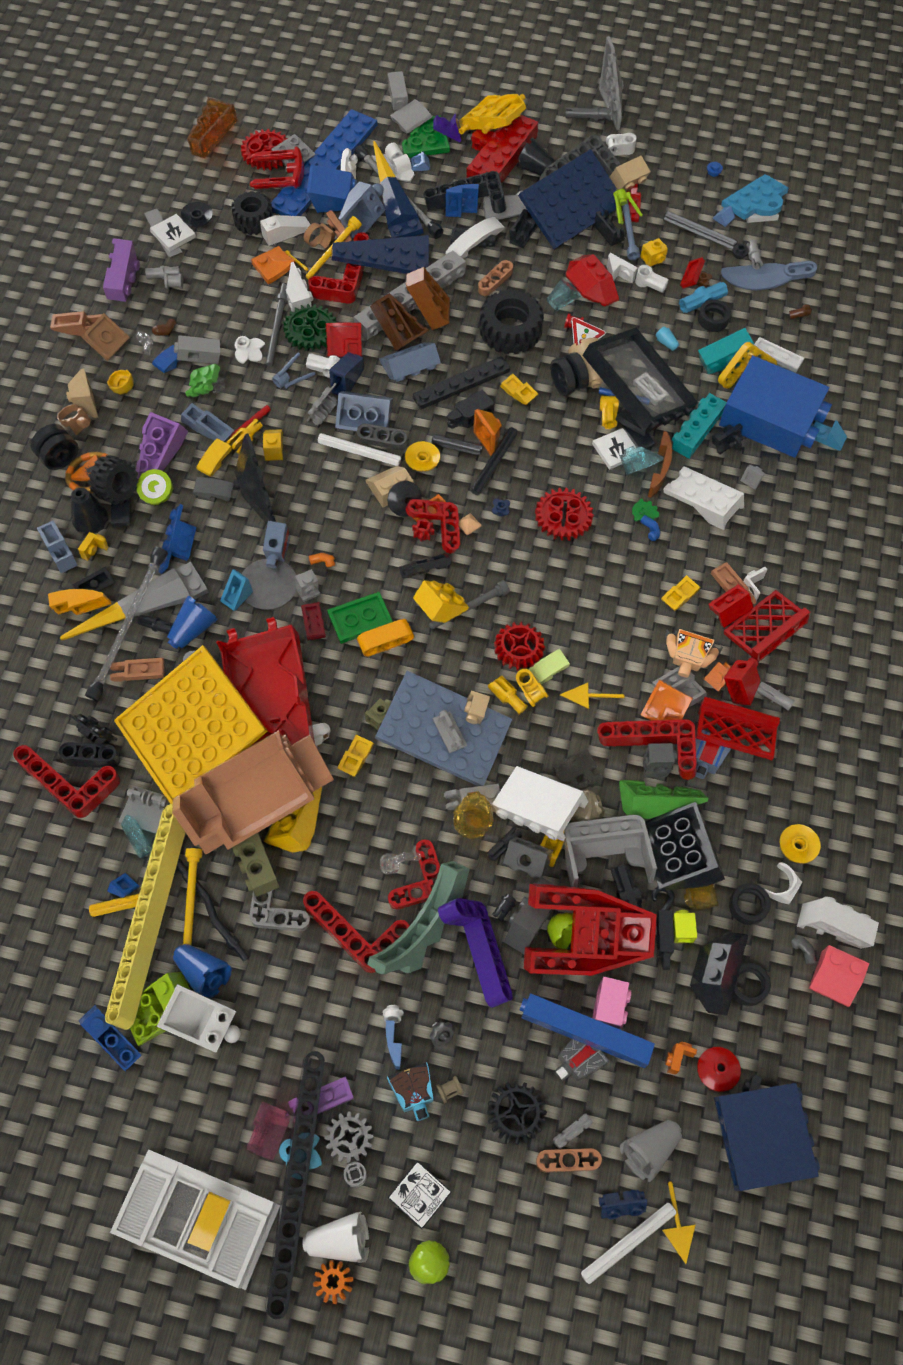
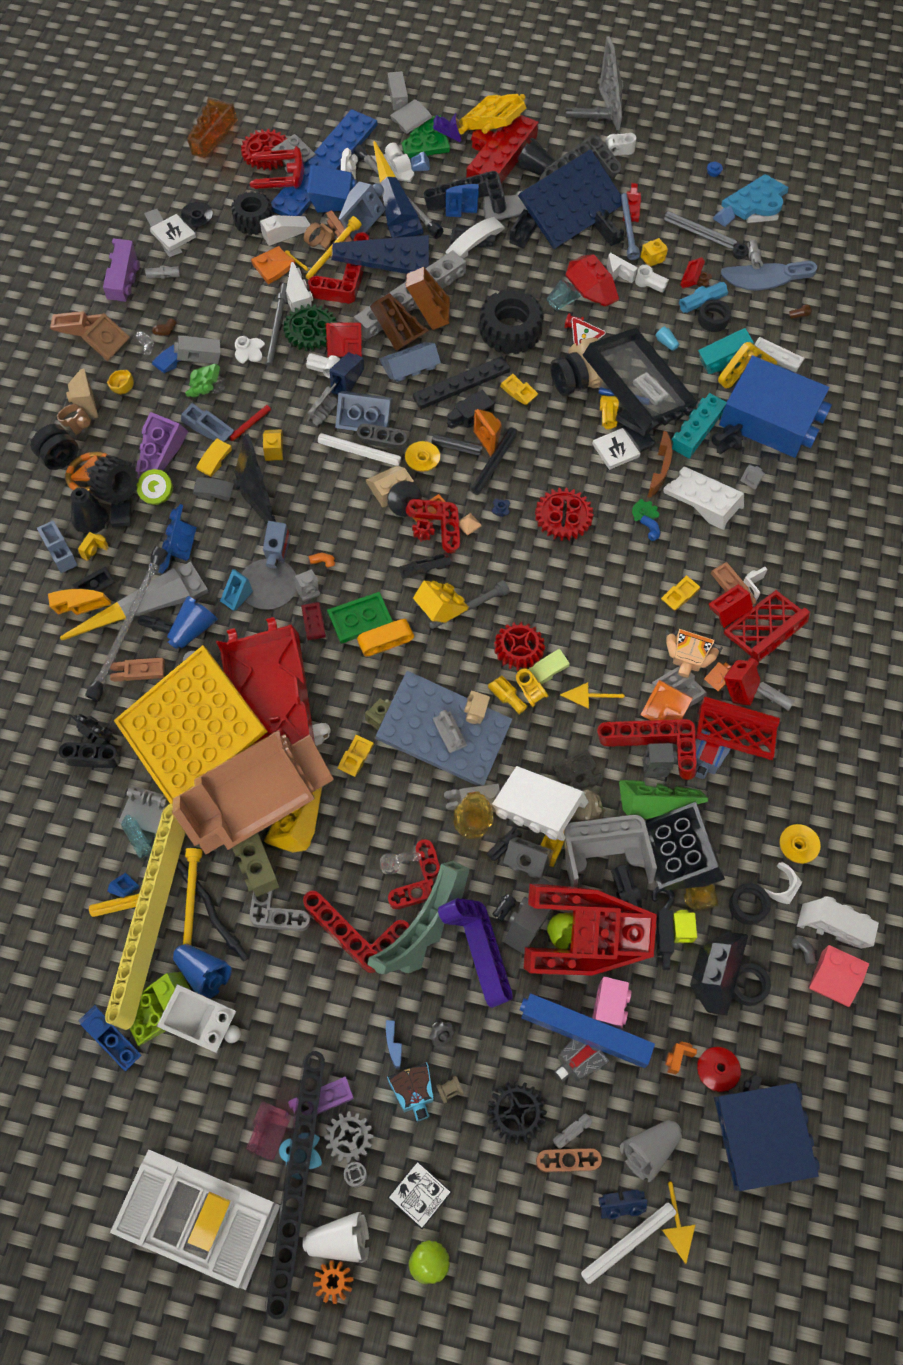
red beam [13,745,120,818] -> none
light grey bush [164,273,183,289] -> none
yellow arm [226,419,263,454] -> none
sand blue plant [272,352,316,389] -> none
white plate [382,1005,404,1023] -> none
nougat beam [478,260,513,296] -> none
tan slope [610,156,651,190] -> none
lime plant [613,189,643,225] -> none
clear light blue slope [619,446,664,475] -> none
dark azure slope [814,420,847,451] -> none

